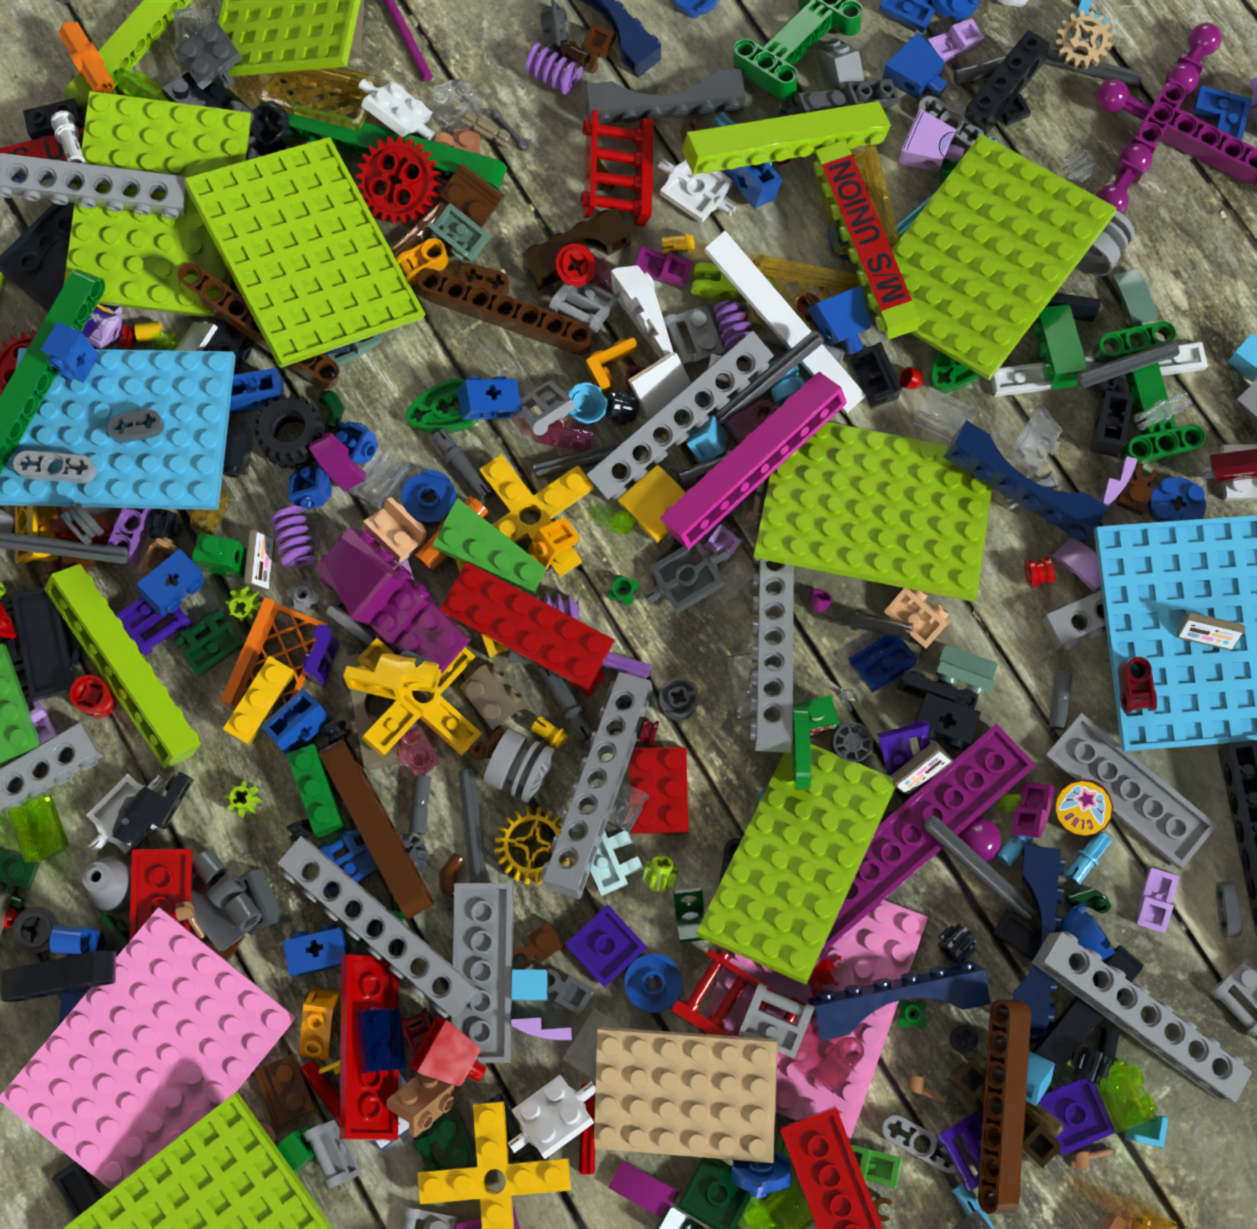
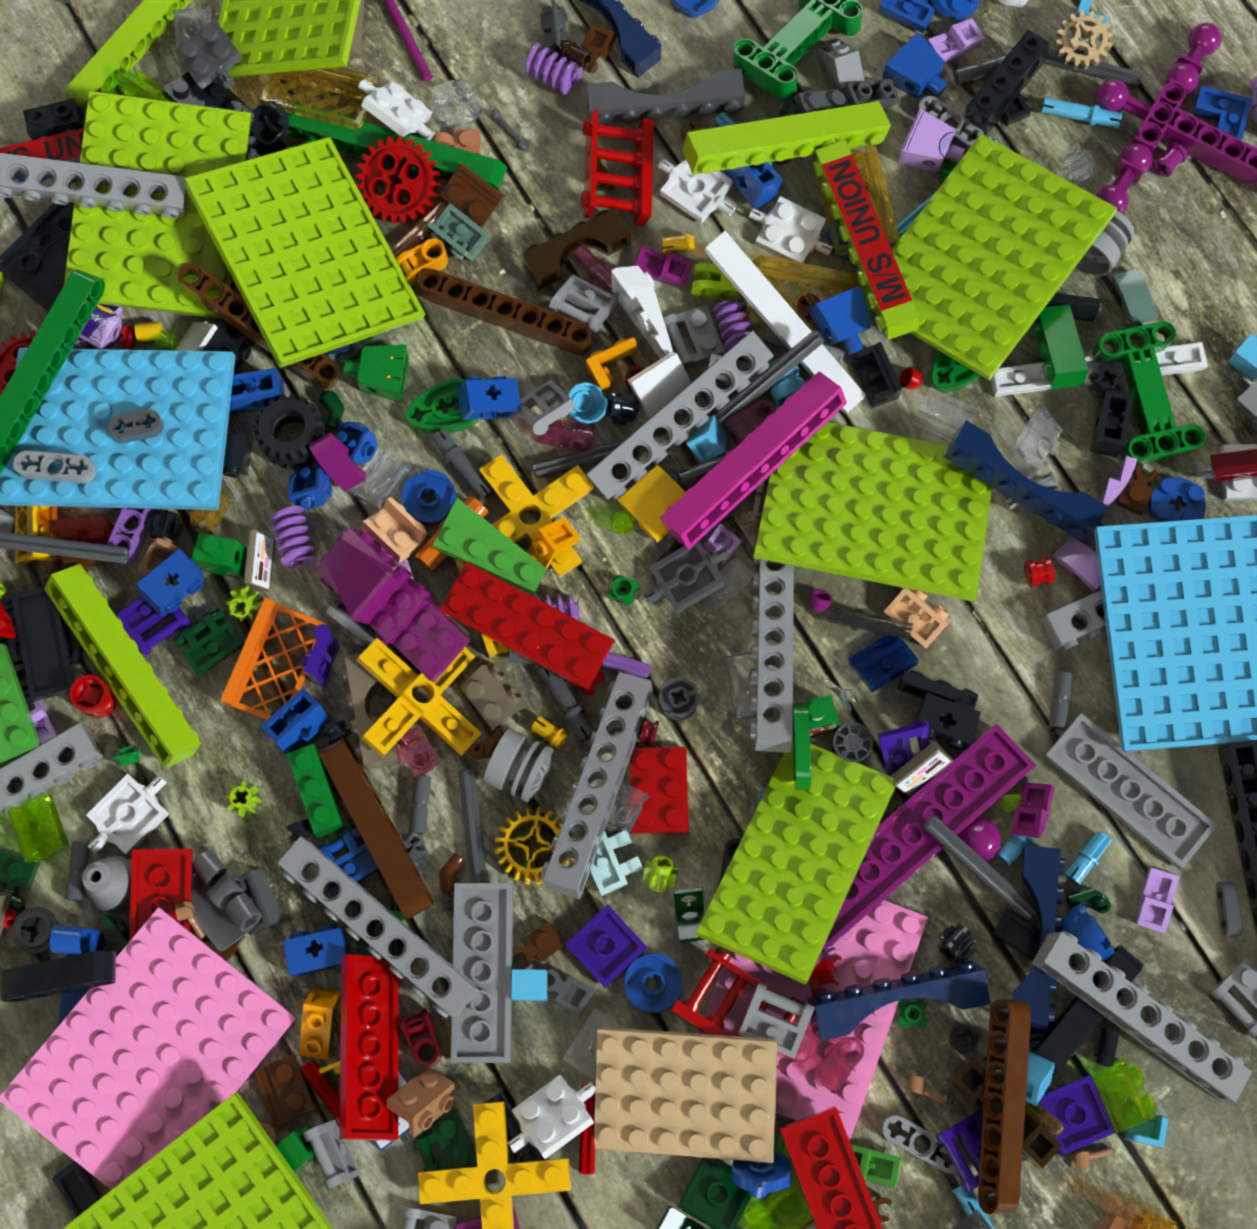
blue brick [41,322,100,383] -> none
white pin [51,111,85,164] -> none
orange piece [58,21,116,94] -> none
dark grey wheel [61,502,104,546] -> none
black plate [112,771,194,849] -> none
yellow arch [223,656,294,747] -> none
light grey plate [287,580,320,612] -> none
yellow plate [343,650,441,701] -> none
clear blue plate [357,1008,406,1073] -> none
torso [409,1015,487,1087] -> none
reddish brown beam [459,264,509,295] -> none
dark tan axle [461,109,511,146] -> none
lavender slope [511,1017,573,1041] -> none
red gear [554,244,596,288] -> none
magenta slope [608,1160,679,1218] -> none
sand green bracket [935,644,998,694] -> none
tile [1054,778,1114,837] -> none
black gear [1071,1046,1111,1085] -> none
dark grey axle [1076,341,1180,388] -> none
dark red piece [1118,657,1157,714] -> none
clear pin [1134,391,1192,430] -> none
slope [1177,612,1246,650] -> none
none -> dark grey piece [64,841,90,901]
none -> green plate [111,745,142,767]
none -> green torso [344,344,410,402]
none -> white plate [749,196,833,267]
none -> medium azure pin [1041,96,1123,129]
none -> magenta bush [1152,142,1188,177]

